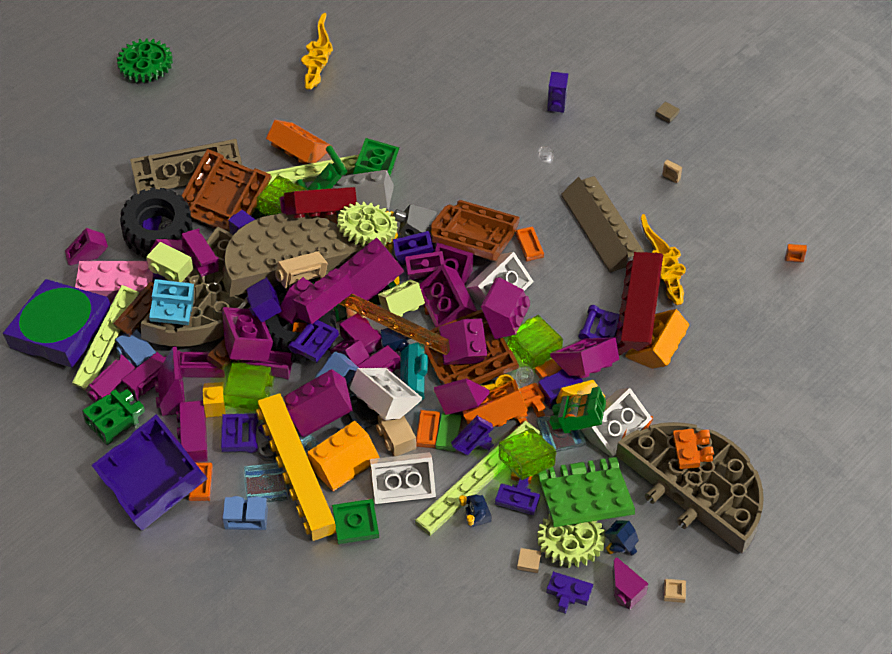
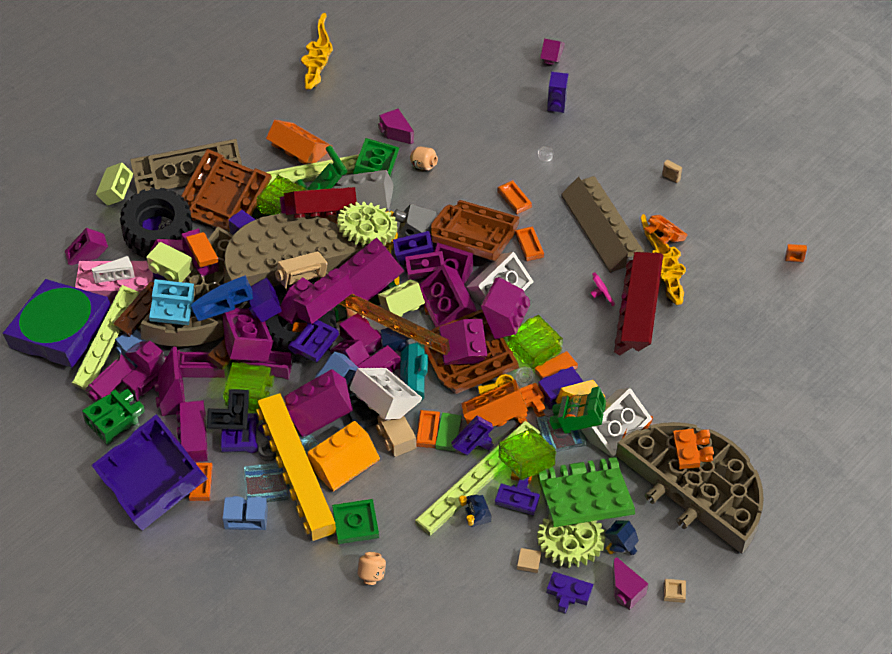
green gear [117,38,173,83] -> none
yellow slope [203,382,226,418] -> none
white slope [370,452,436,504] -> none
magenta slope [434,378,489,415] -> none
magenta slope [550,337,620,378] -> none
dark purple plate [578,305,620,340] -> none
light orange slope [626,309,689,369] -> none
dark tan tile [655,101,680,123] -> none
none -> white slope [91,256,135,283]
none -> yellowish green brick [96,162,133,206]
none -> magenta slope [125,341,165,377]
none -> orange tile [186,232,218,267]
none -> blue slope [191,275,253,321]
none -> black brick [206,389,250,430]
none -> light nougat head [357,552,386,585]
none -> magenta slope [378,108,414,144]
none -> light nougat head [410,146,438,171]
none -> orange tile [497,180,532,214]
none -> magenta slope [540,38,565,65]
none -> dark pink piece [590,272,615,306]
none -> orange plate [644,215,688,244]

